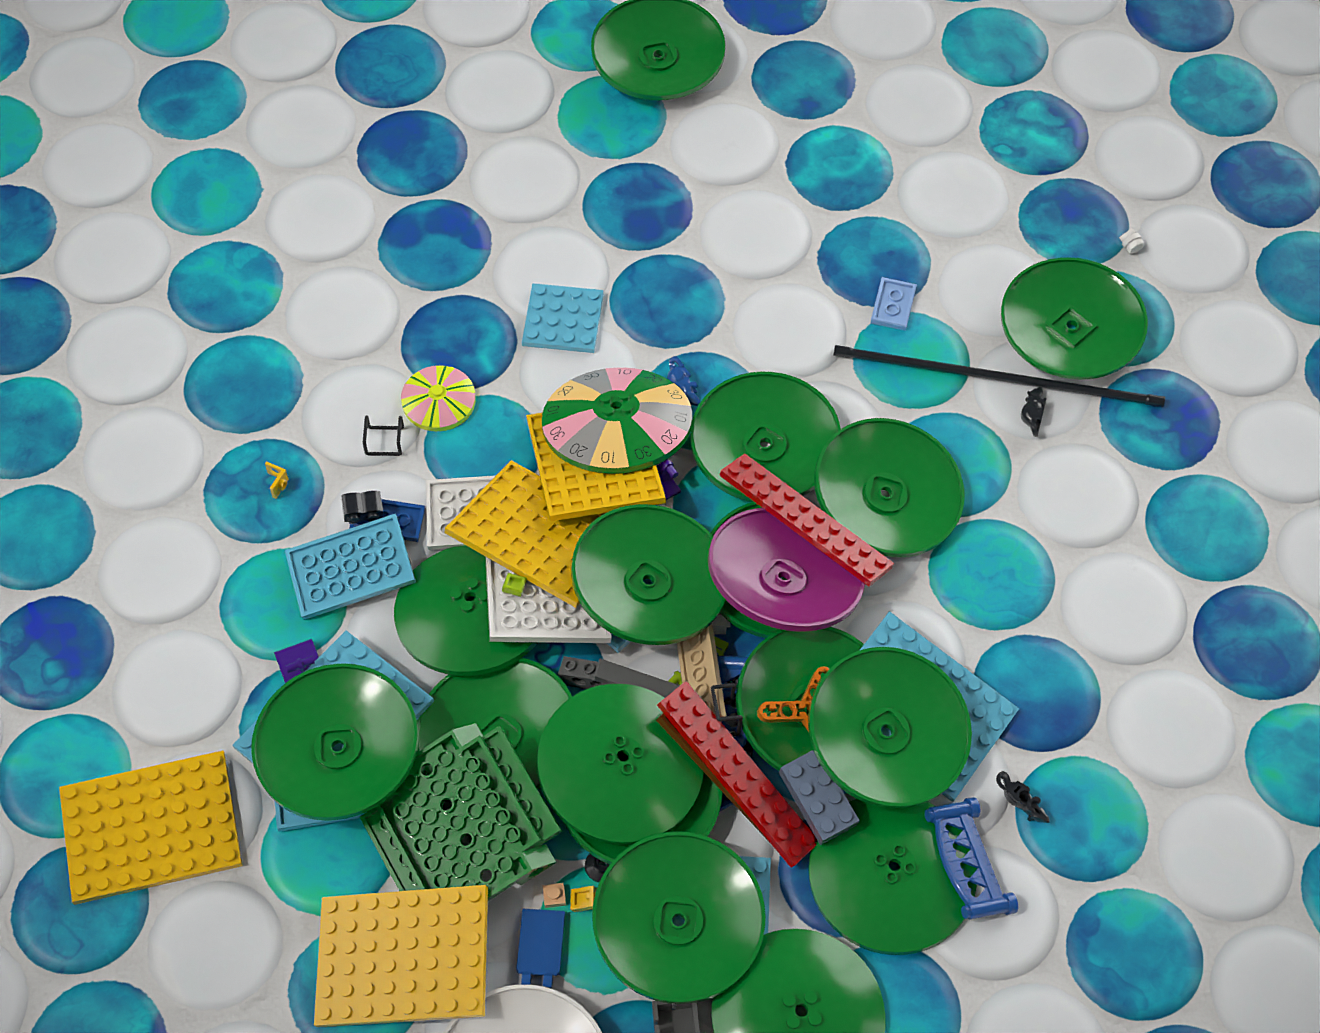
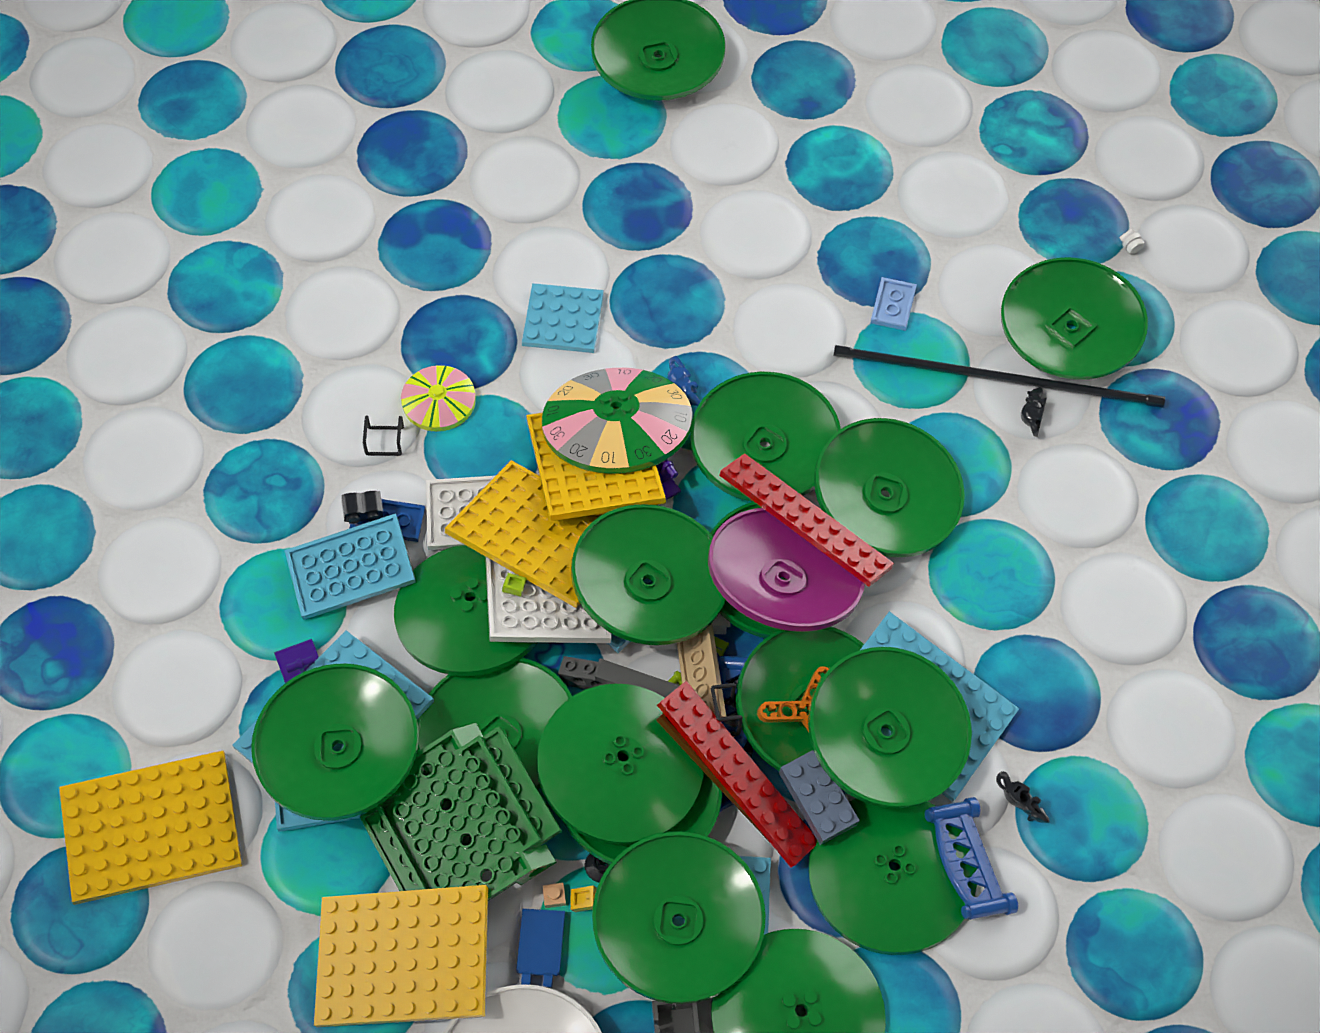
yellow bracket [265,462,289,499] -> none

